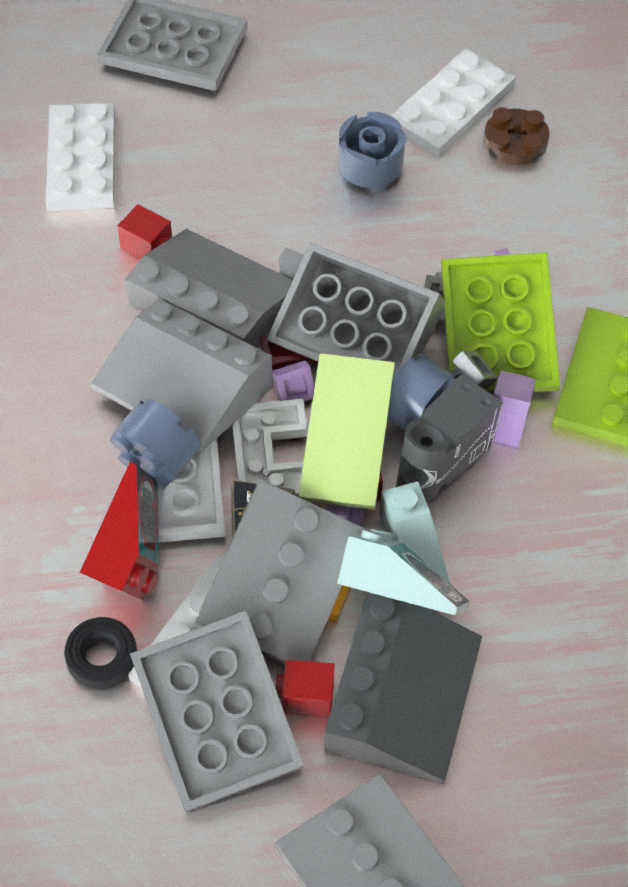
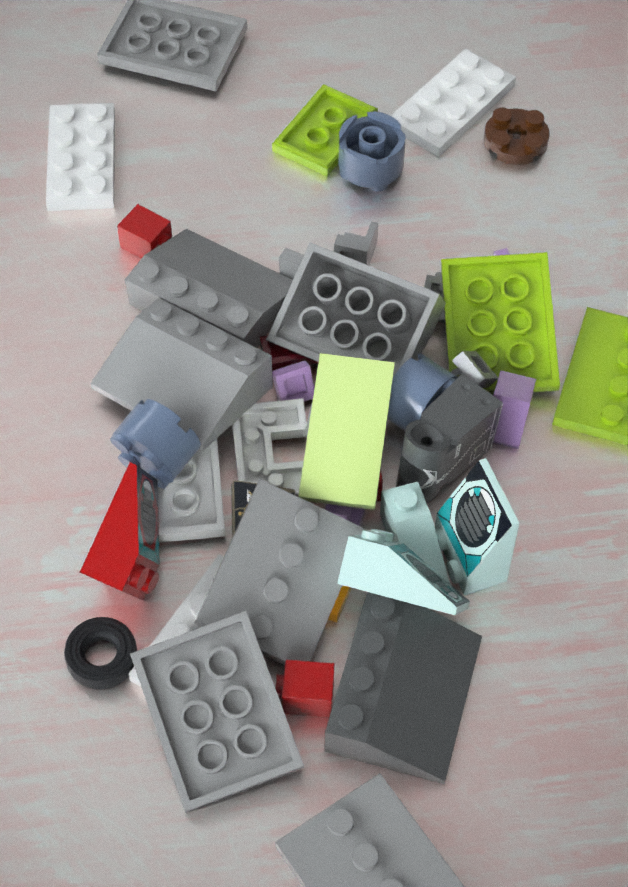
none -> lime tile [272,84,378,177]
none -> light grey panel [334,221,378,265]
none -> slope [435,458,520,596]

